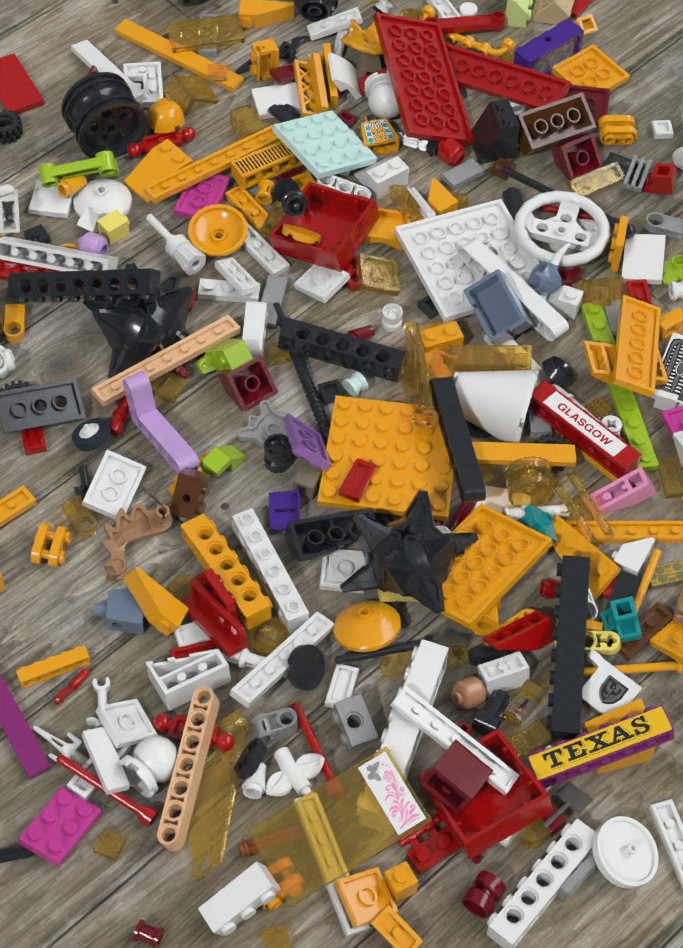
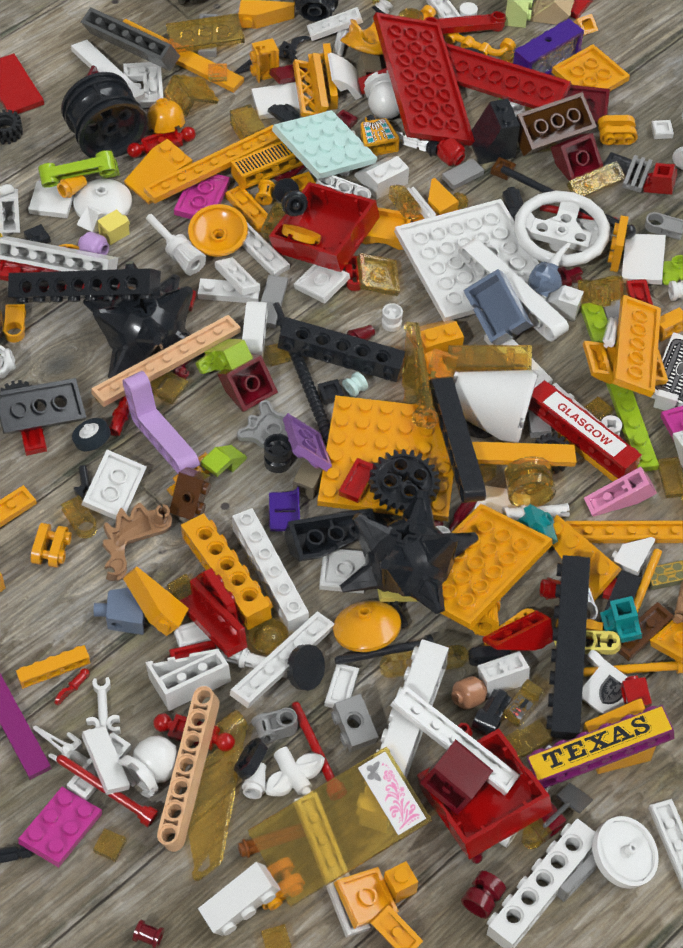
white tile [95,698,158,749] -> none
red plate [396,815,460,875] -> none
black plate [417,295,439,319] -> none
black hat [542,356,574,387] -> none
clear yellow piece [552,470,615,548] -> none
none -> dark grey brick [81,7,180,71]
none -> black gear [368,449,440,514]
none -> white axle [602,316,618,348]
none -> red brick [620,676,652,709]

